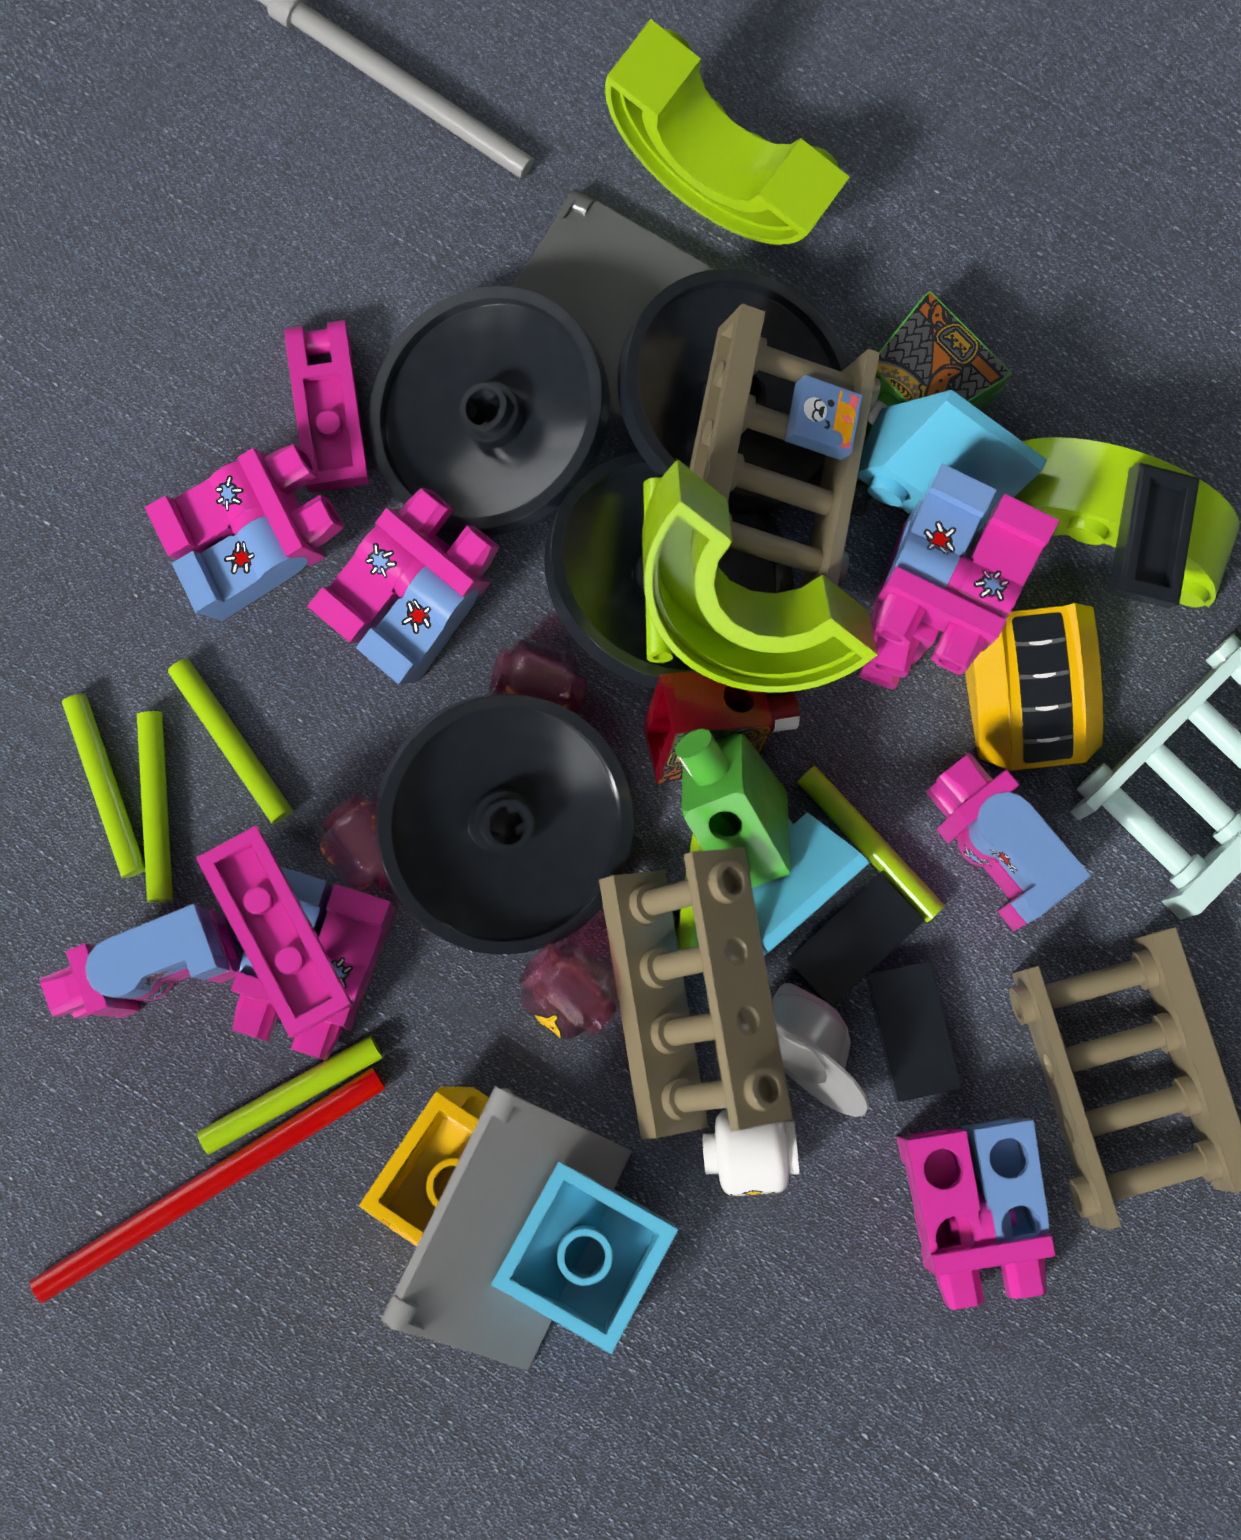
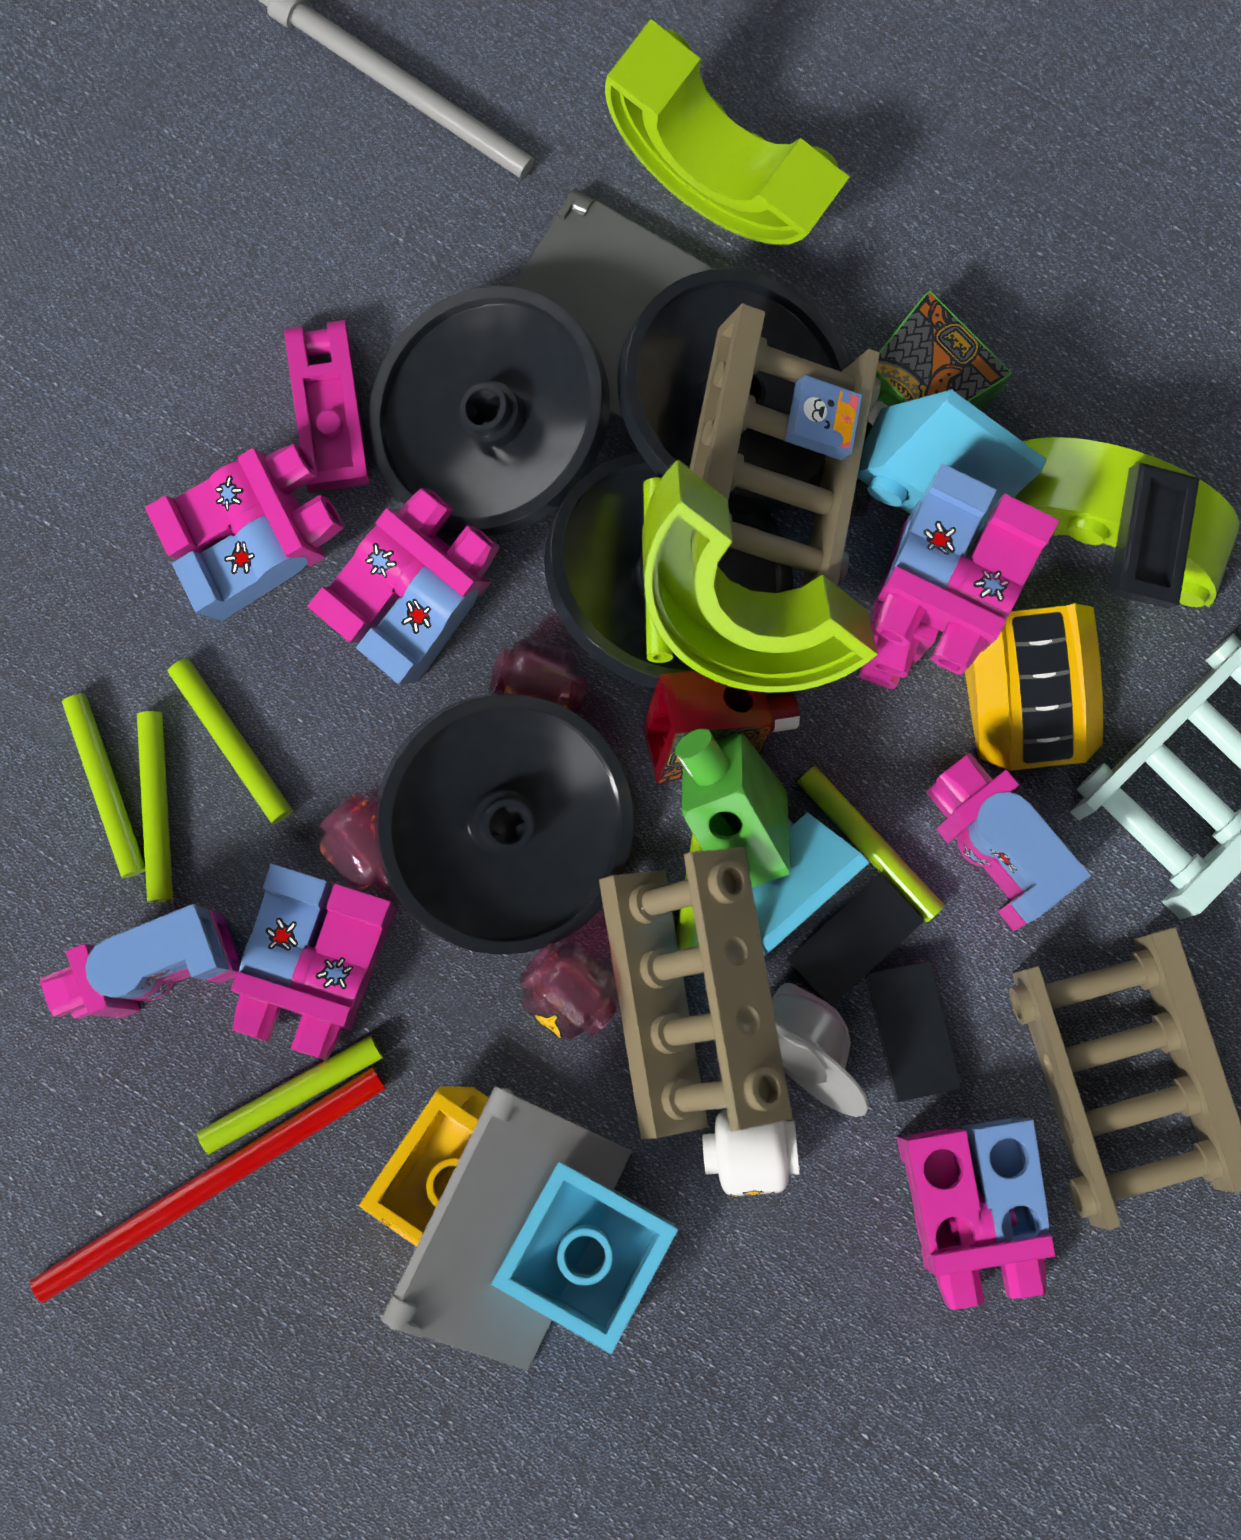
dark pink plate [196,825,354,1038] -> none

